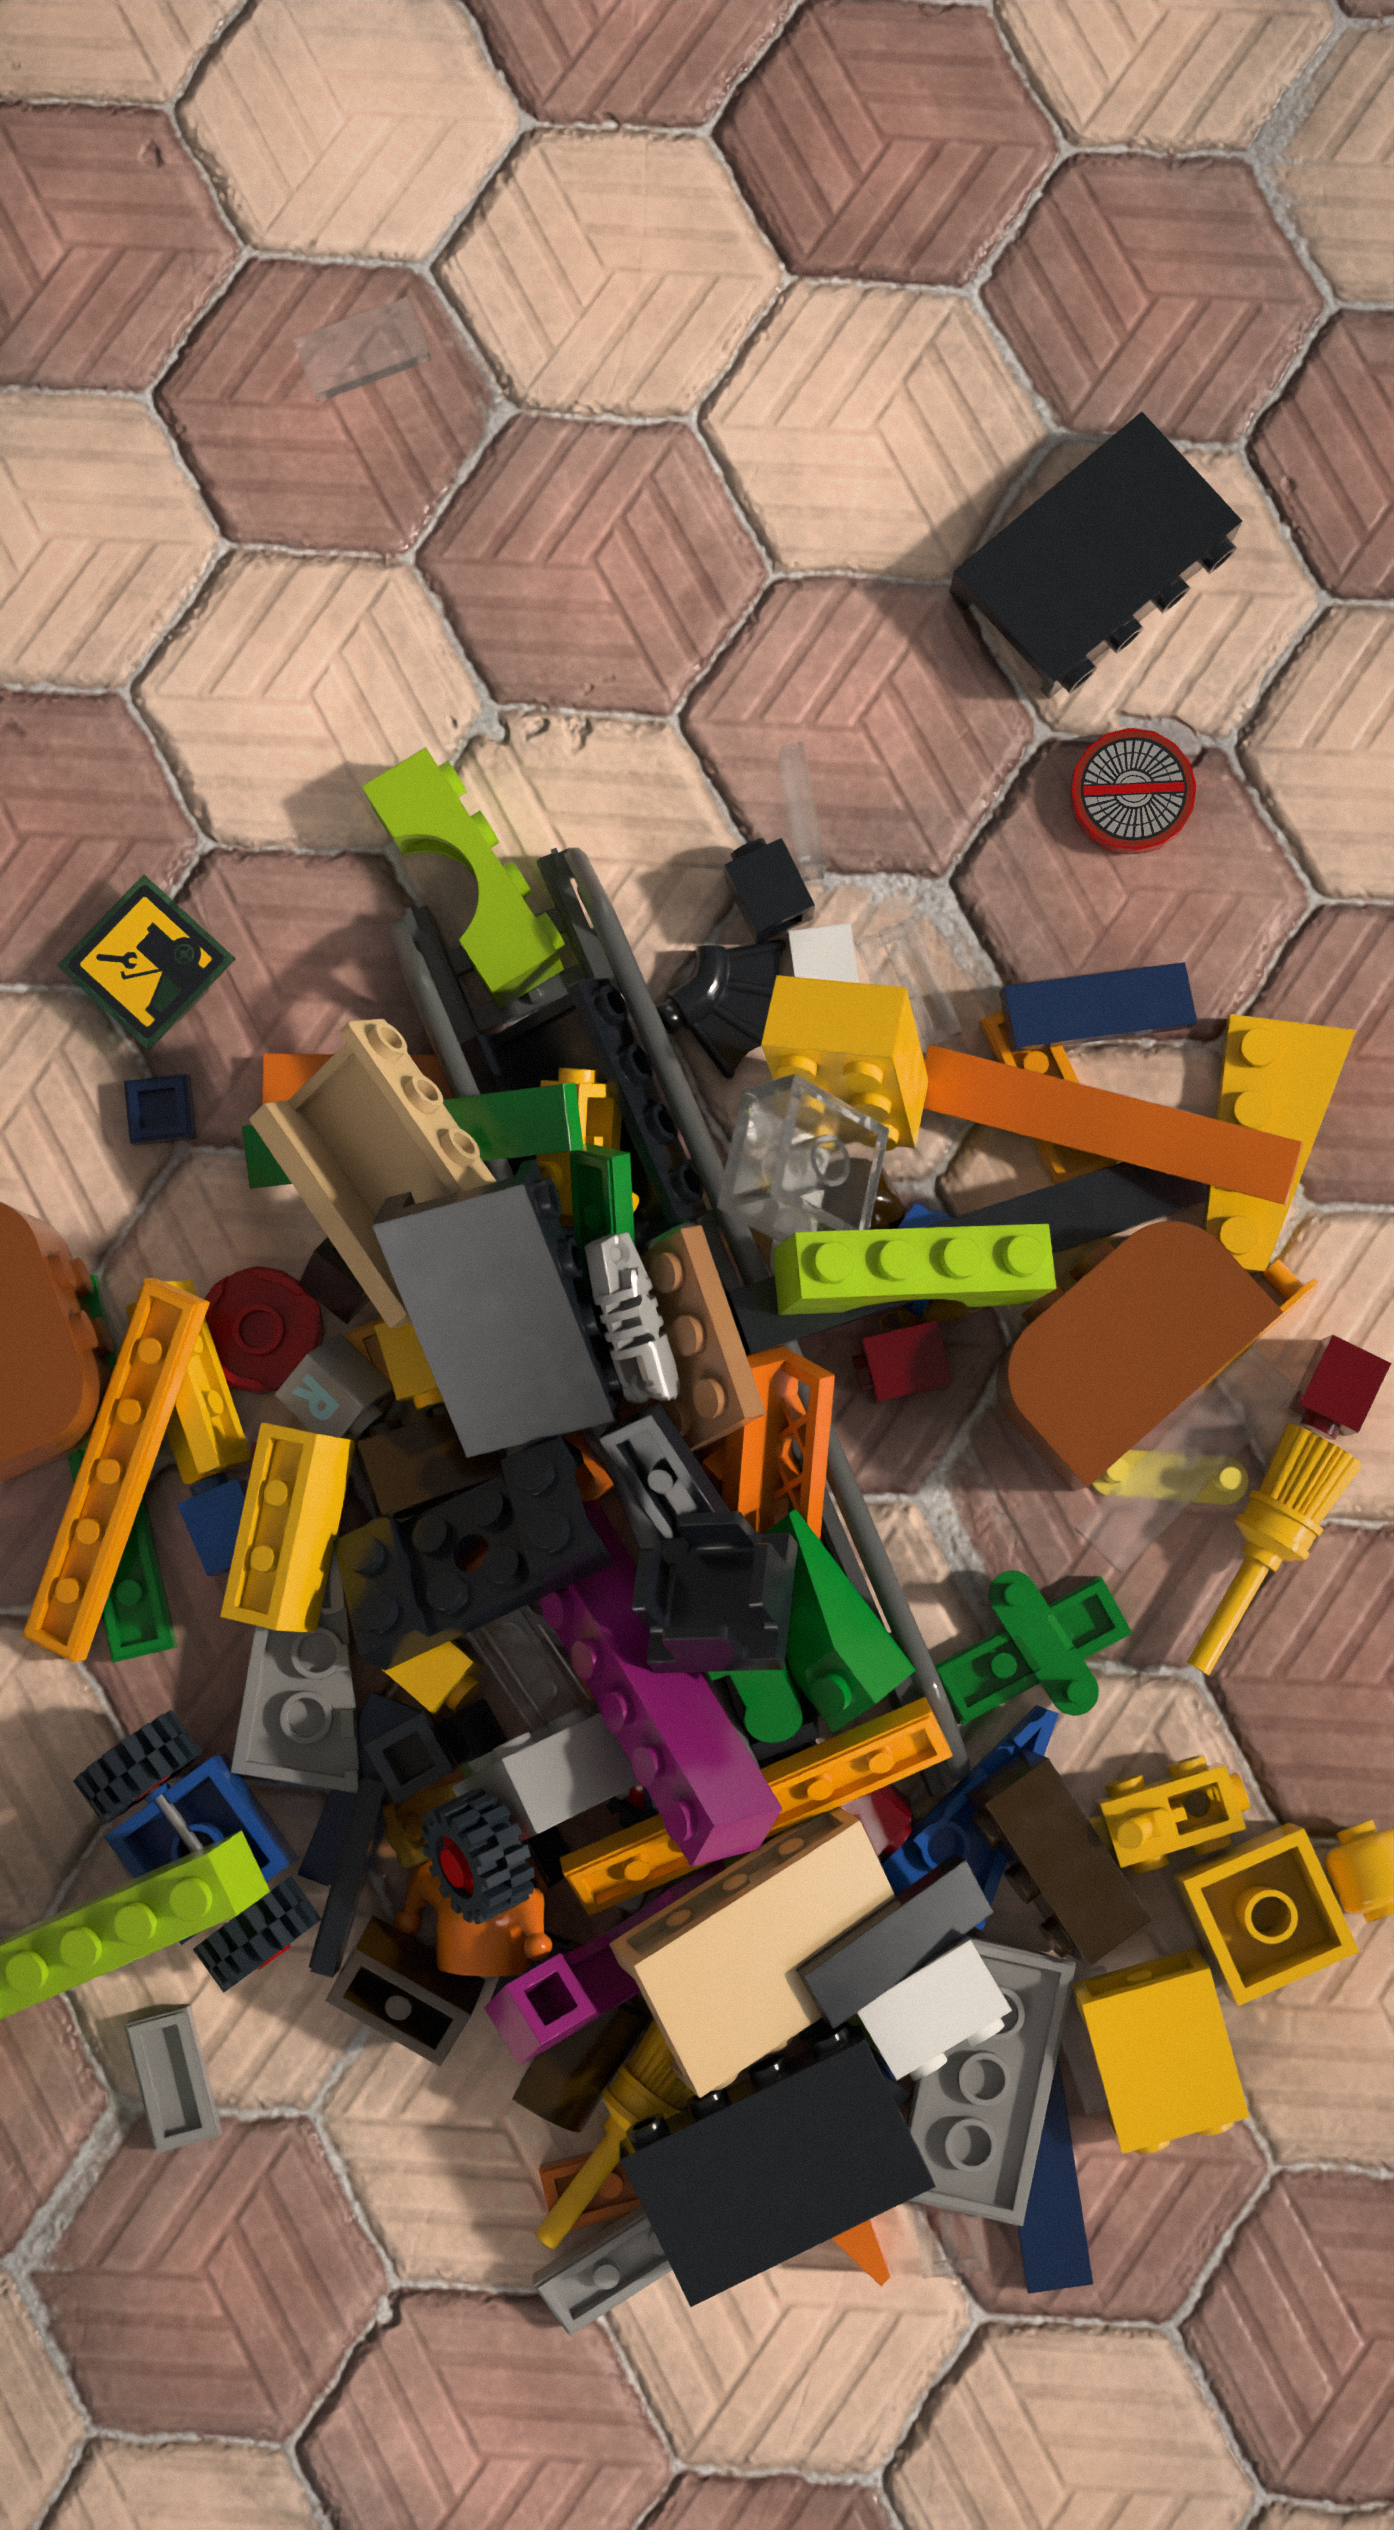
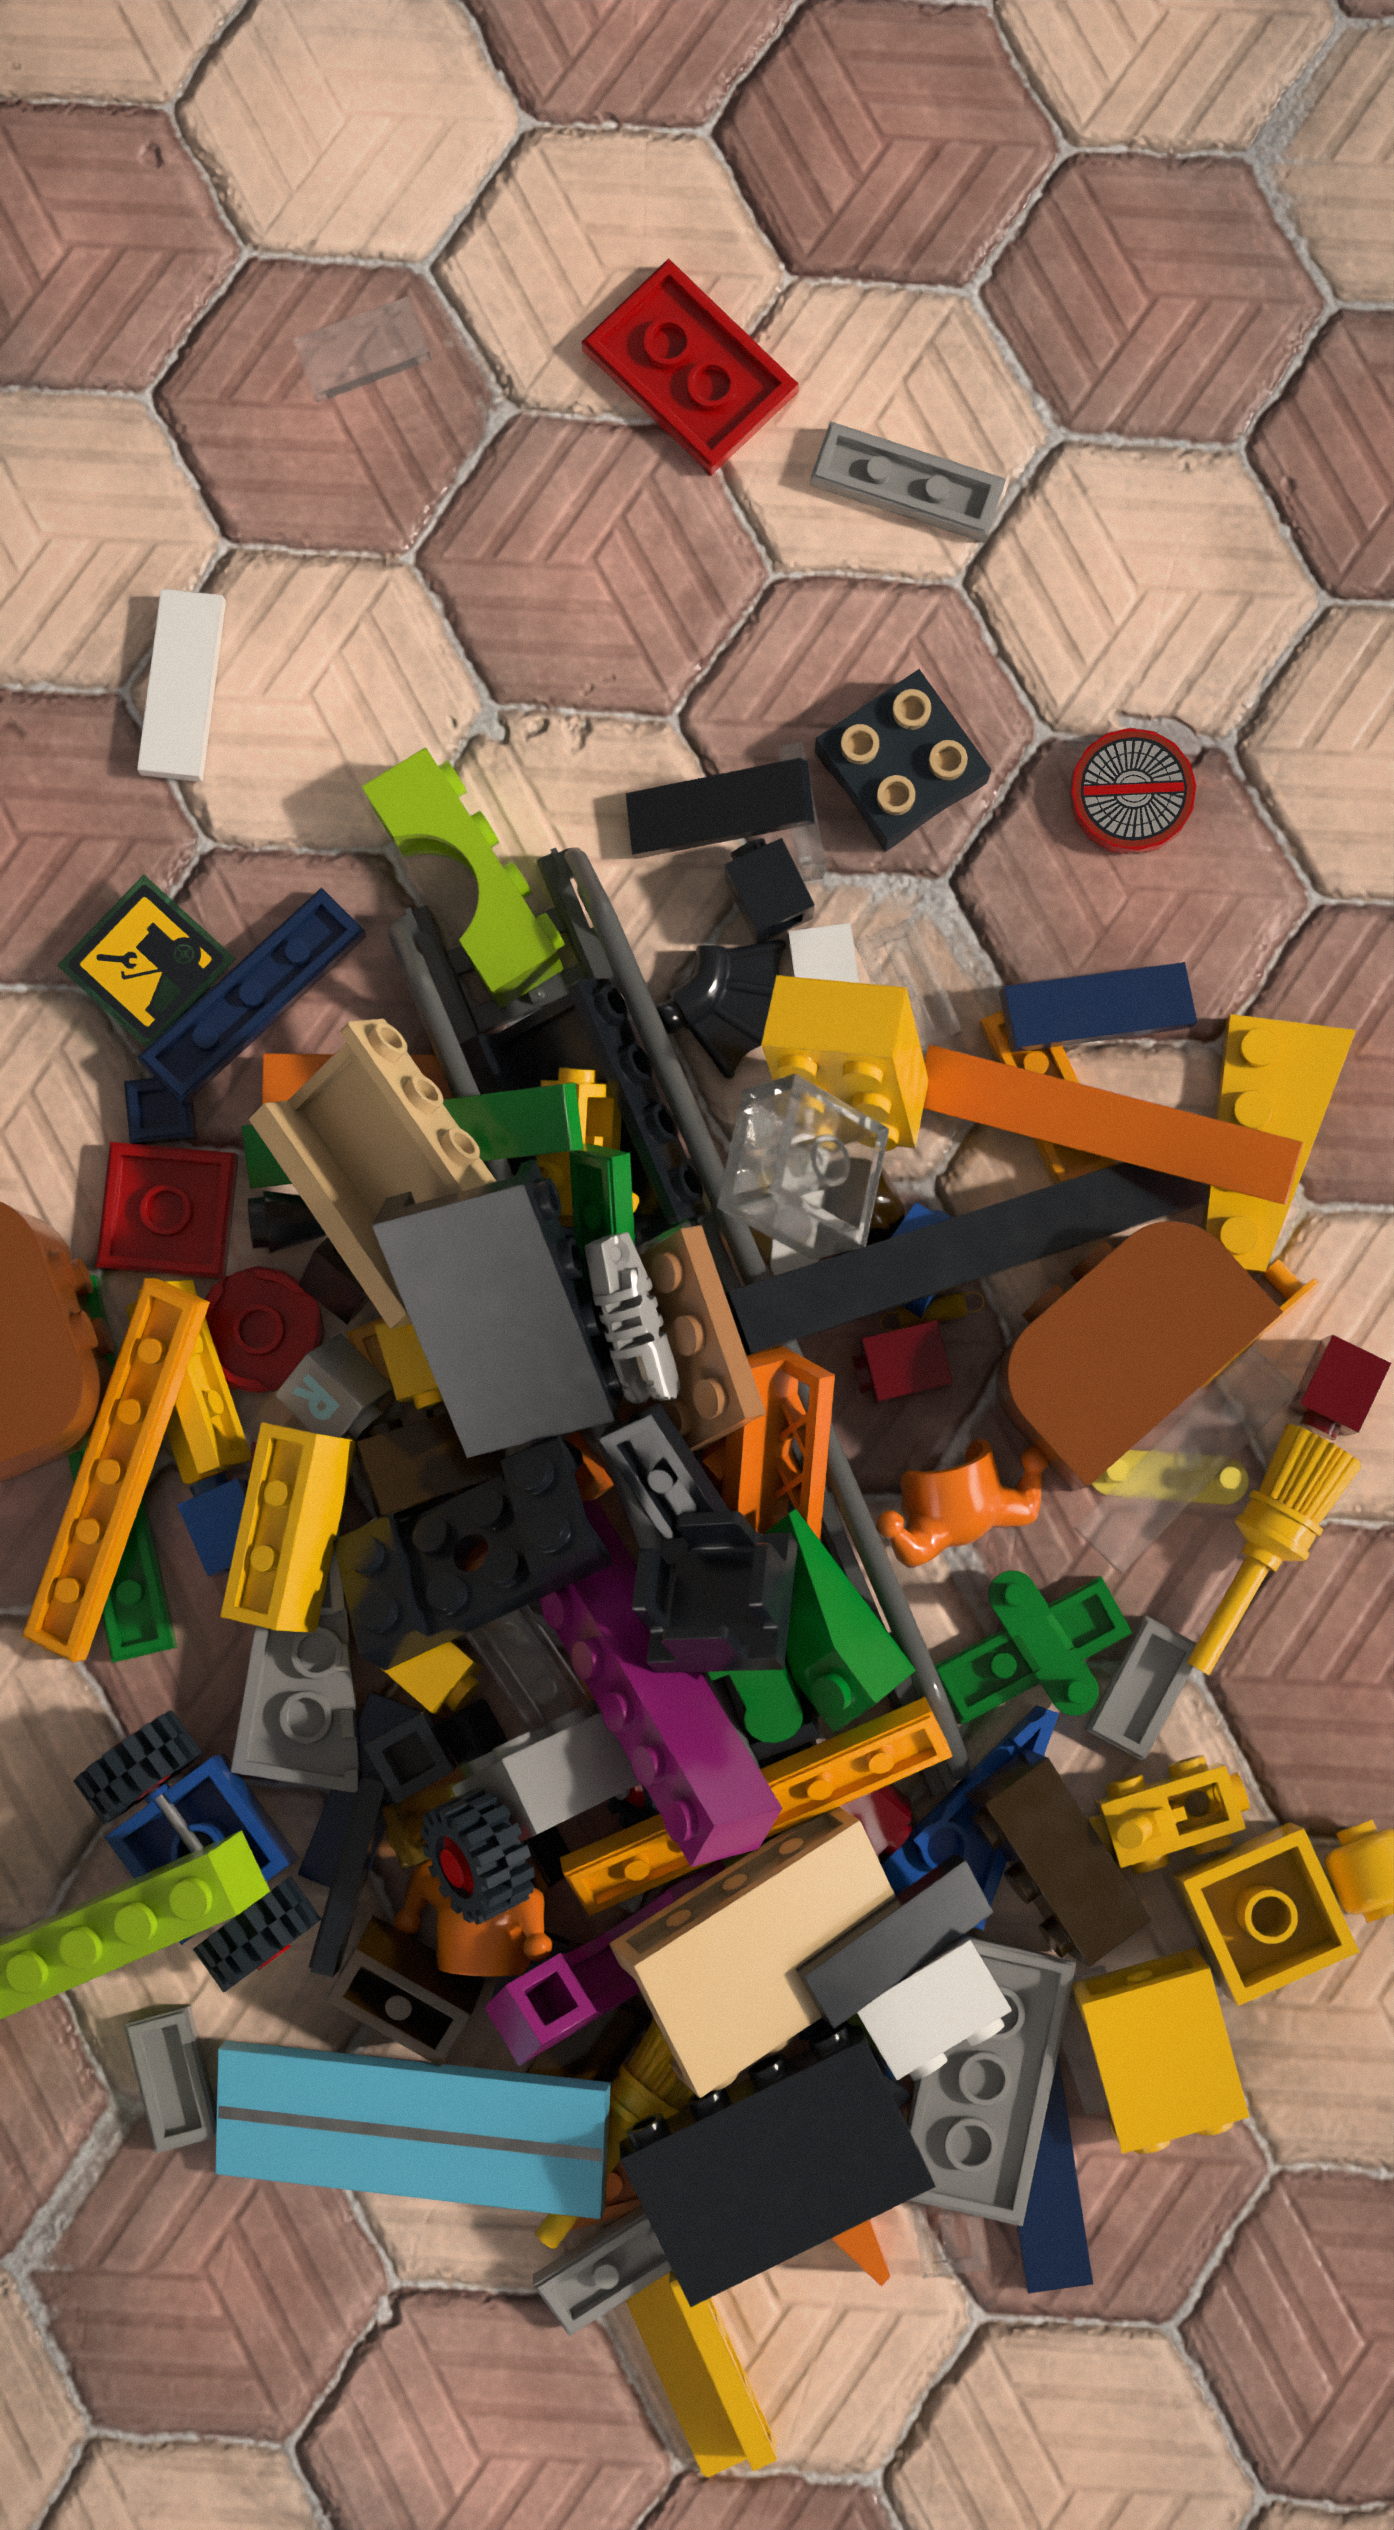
lime arch [772,1224,1056,1315] -> none
black panel [949,411,1243,699] -> none
none -> red tile [96,1142,239,1280]
none -> white tile [137,589,226,782]
none -> dark blue tile [137,887,366,1106]
none -> medium azure tile [215,2040,611,2219]
none -> black cone [247,1191,327,1254]
none -> red tile [581,258,799,476]
none -> black tile [625,758,815,858]
none -> yellow panel [625,2270,777,2477]
none -> light grey tile [810,421,1006,543]
none -> black brick [814,669,991,852]
none -> orange piece [876,1438,1049,1568]
none -> light grey tile [1084,1616,1197,1761]

